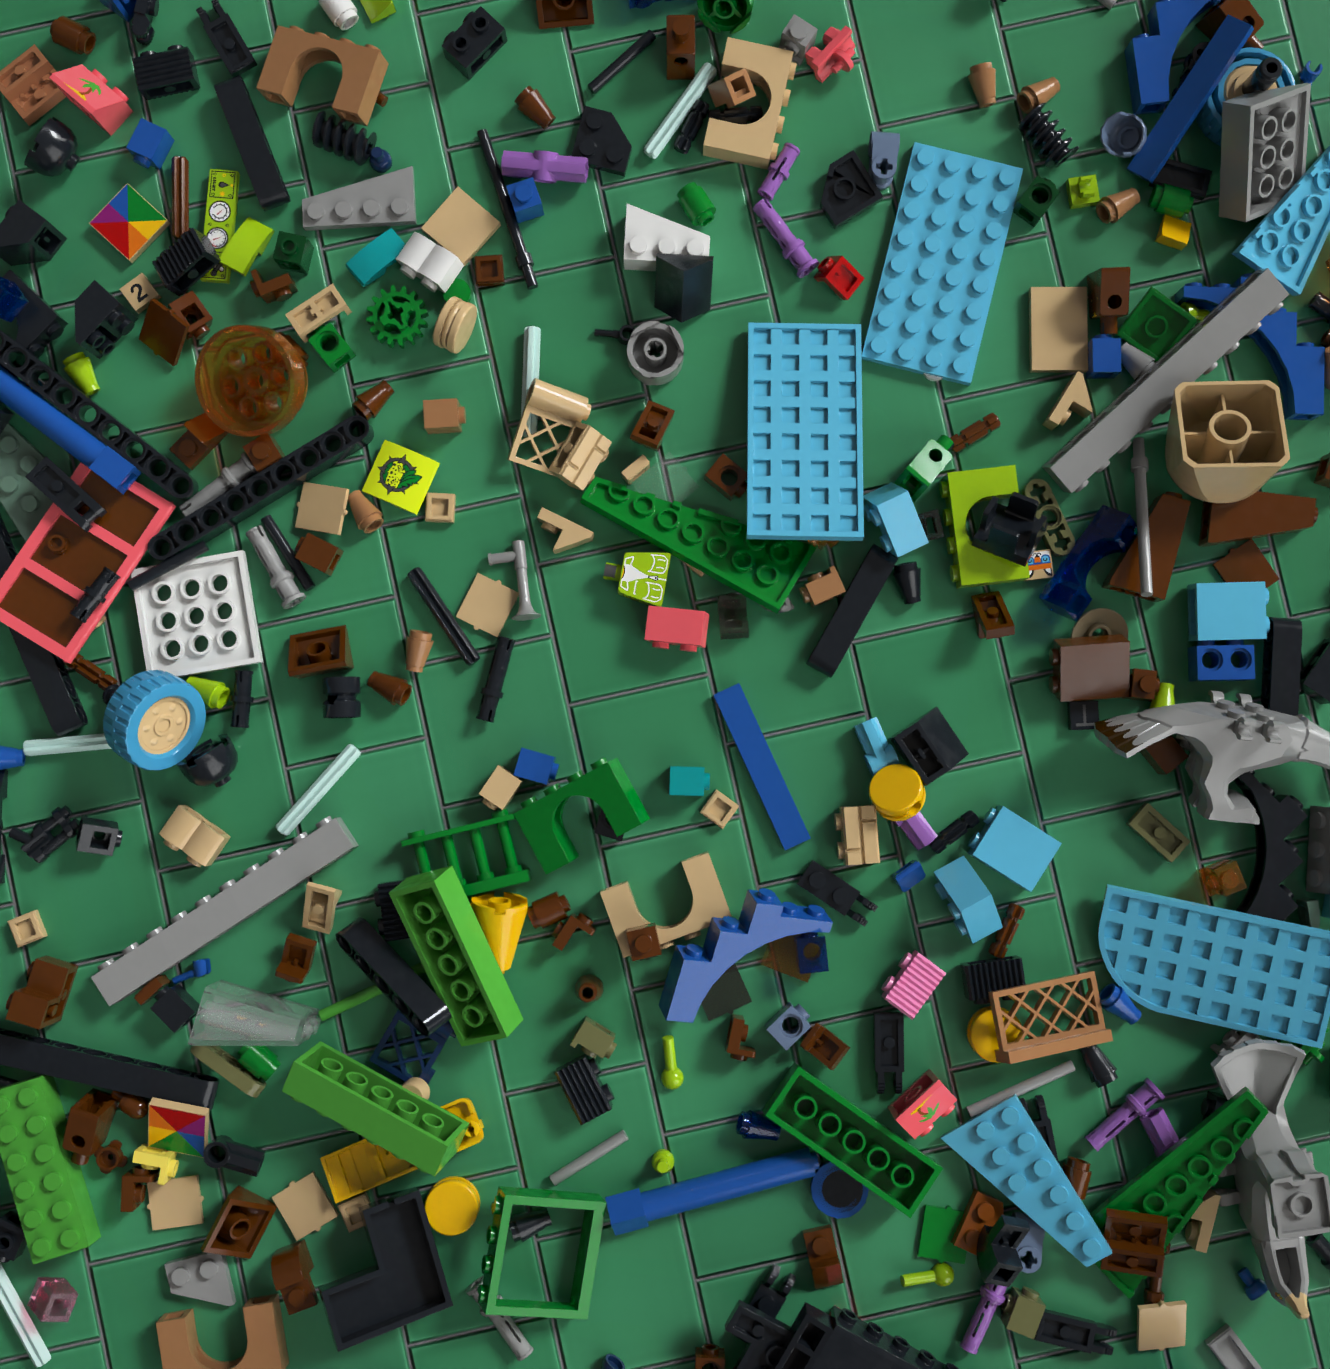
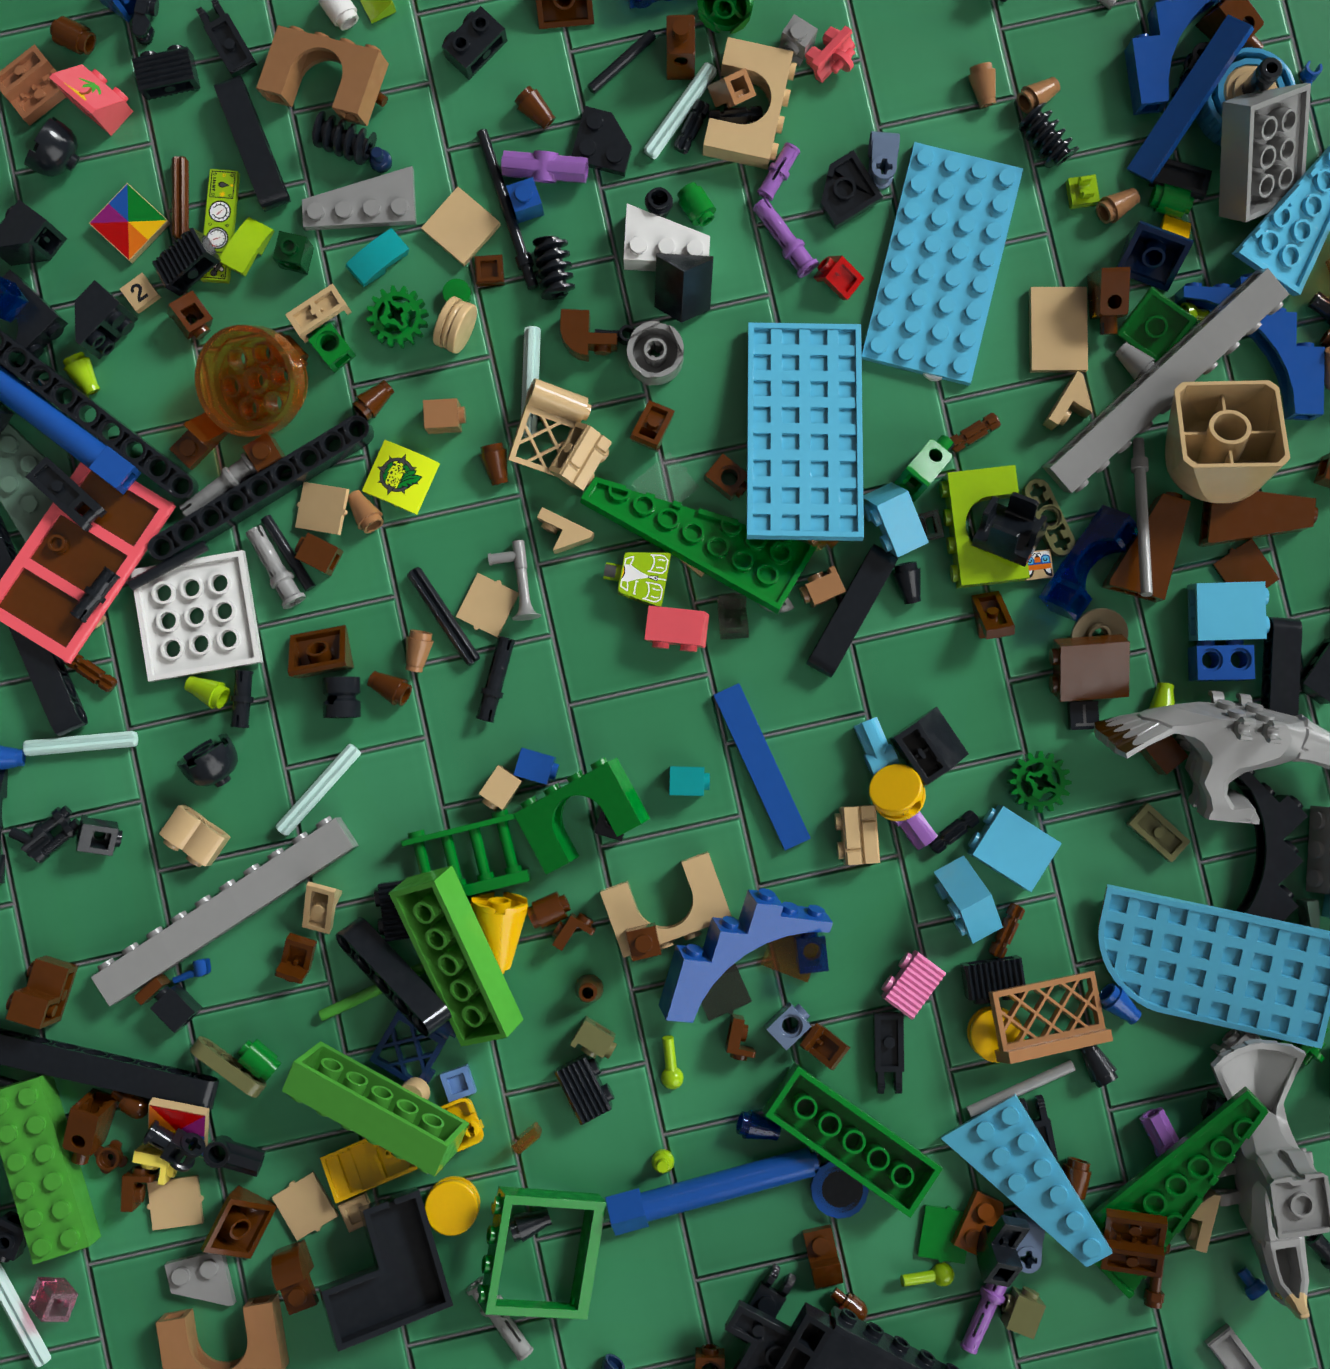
tan tile [7,910,48,948] -> none
dark azure wheel [102,670,206,771] -> none
blue brick [126,118,175,170] -> none
reddish brown piece [139,298,190,366] -> none
clear slope [188,980,321,1046] -> none
reddish brown bracket [250,269,298,304] -> none
white brick [396,232,464,293] -> none
tan tile [425,492,456,523] -> none
light grey bar [549,1130,629,1186] -> none
tan tile [621,455,650,485] -> none
tan tile [700,789,739,829] -> none
black hinge [797,860,878,927] -> none
coral slope [887,1069,957,1139] -> none
blue slope [891,860,926,892] -> none
dark green brick [1013,175,1060,227] -> none
black hinge [1034,1309,1118,1355] -> none
medium lavender pin [1085,1078,1165,1151] -> none
blue brick [1086,334,1121,379] -> none
sand blue hair [1100,111,1147,158] -> none
reddish brown brick [1122,668,1160,702] -> none
tan piece [1137,1300,1187,1351] -> none
clear orange brick [1198,859,1247,896] -> none
none -> black connector [141,1120,206,1172]
none -> medium blue tile [440,1064,477,1102]
none -> reddish brown cone [479,442,508,486]
none -> clear orange tile [511,1122,542,1154]
none -> black piece [532,236,575,301]
none -> reddish brown brick [560,309,618,362]
none -> black cone [645,187,673,219]
none -> reddish brown cylinder [830,1287,868,1321]
none -> green gear [1007,751,1072,813]
none -> dark blue slope [1116,221,1194,292]

